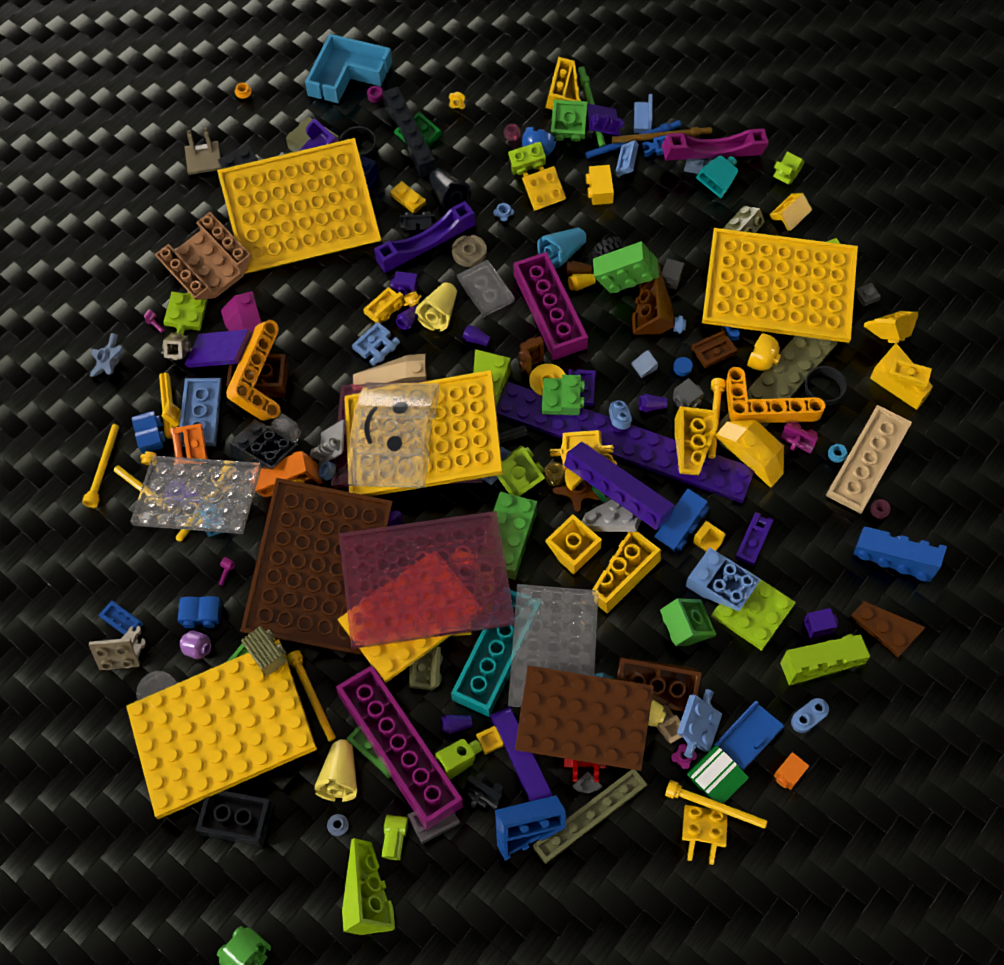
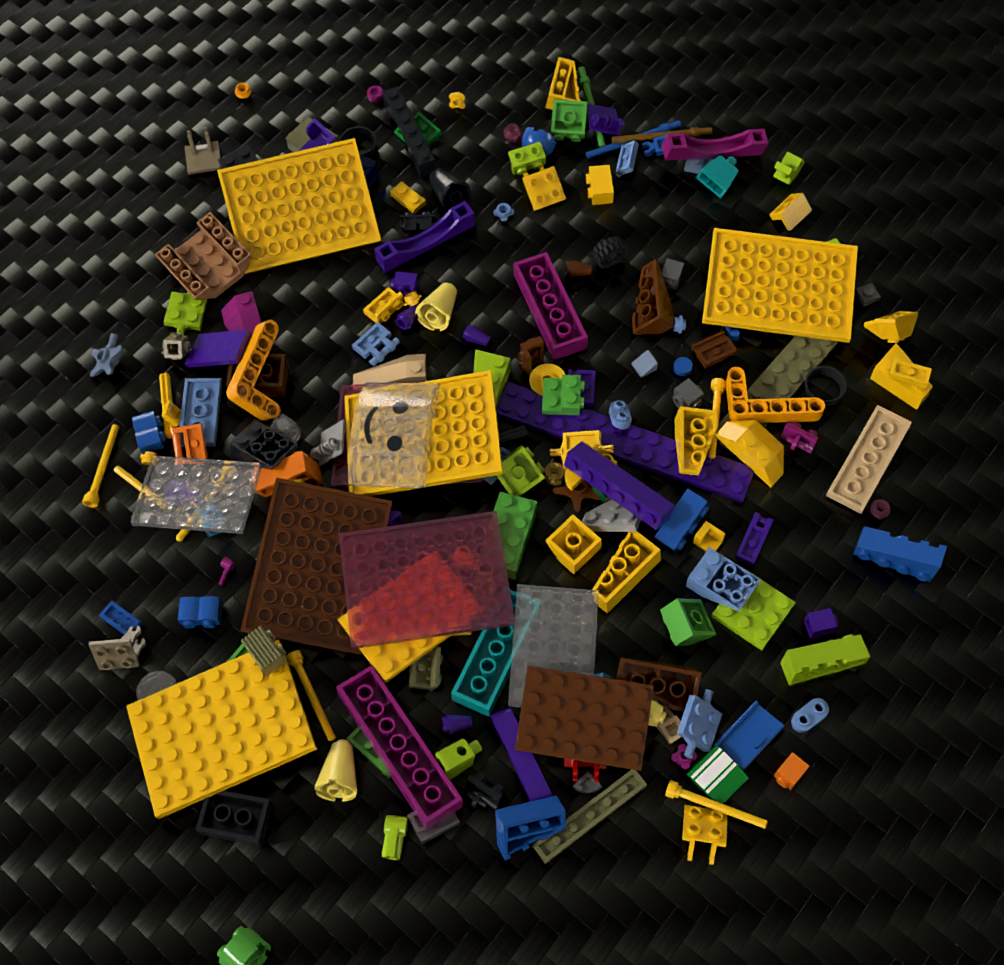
magenta hand [144,310,164,333] -> none
medium lavender head [180,630,211,659] -> none
dark azure piece [305,34,392,103] -> none
medium blue tile [318,461,336,481] -> none
sand blue plate [327,814,349,836] -> none
lime wedge [342,838,395,935] -> none
dark tan tile [452,235,487,267] -> none
clear tile [457,260,514,317] -> none
yellow plate [476,726,504,755] -> none
dark azure cone [537,228,586,269] -> none
yellow cone [568,274,596,292] -> none
bright green piece [593,241,659,294] -> none
medium blue panel [634,94,652,133] -> none
dark purple cone [638,394,667,412] -> none
olive bracket [723,206,765,233] -> none
yellow cylinder [747,333,781,371] -> none
dark azure plate [828,444,848,463] -> none
reddish brown wing [850,601,925,657] -> none

